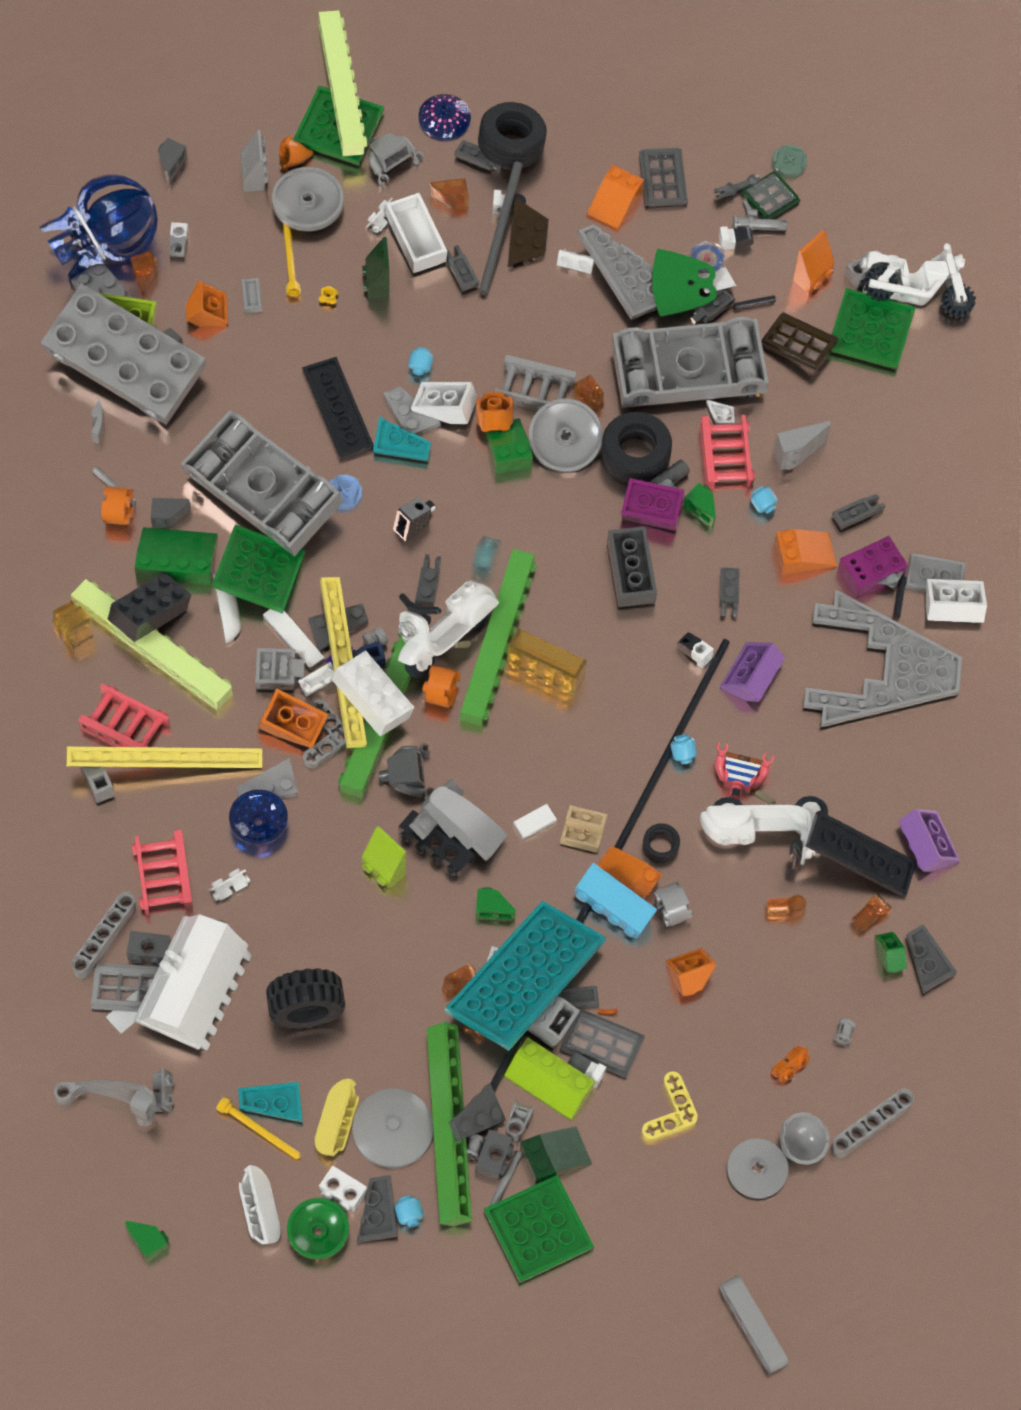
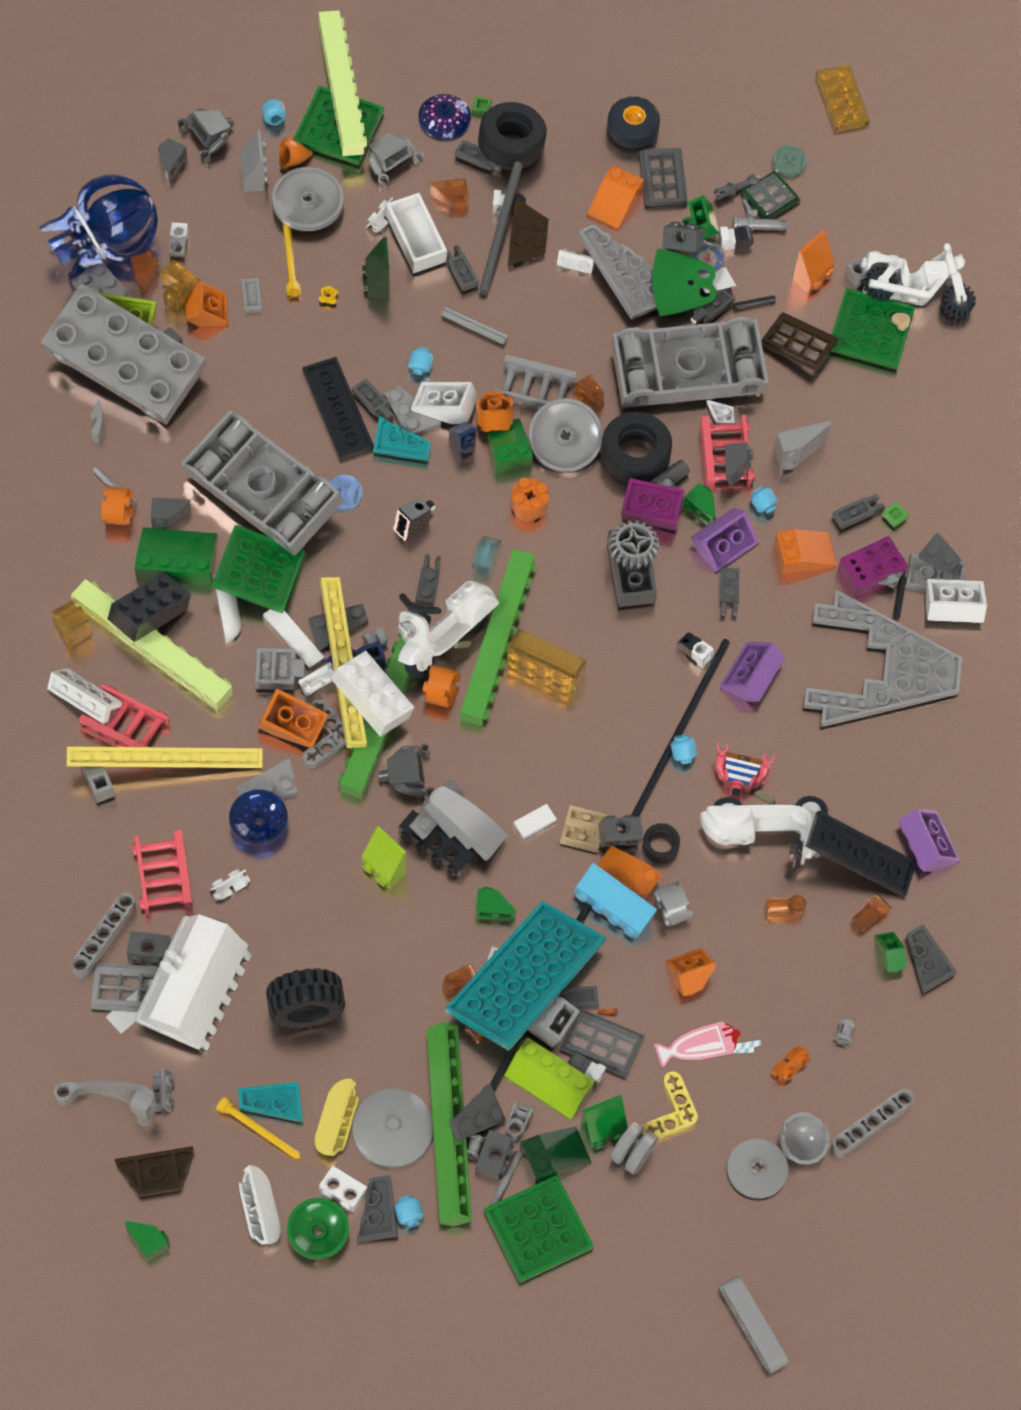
none -> white fence [47,668,122,724]
none -> dark brown wing [115,1146,194,1197]
none -> clear yellow brick [161,259,200,314]
none -> dark grey torso [177,108,234,163]
none -> medium azure head [262,99,286,125]
none -> dark grey hinge [351,379,394,422]
none -> light grey axle [442,306,508,344]
none -> dark blue slope [449,422,476,455]
none -> bright green tile [472,96,492,116]
none -> orange brick [511,477,549,522]
none -> green slope [580,1094,628,1150]
none -> dark grey brick [598,814,644,847]
none -> black wheel [607,96,660,149]
none -> light grey gear [609,520,660,569]
none -> light grey wheel [610,1122,659,1175]
none -> sticker [654,1022,762,1068]
none -> dark grey brick [662,222,704,252]
none -> green brick [682,195,719,240]
none -> medium lavender slope [690,508,759,572]
none -> dark grey slope [725,442,754,486]
none -> clear yellow plate [816,65,869,131]
none -> bright green plate [882,502,909,528]
none -> tan piece [891,313,910,331]
none -> dark grey wing [919,533,961,575]

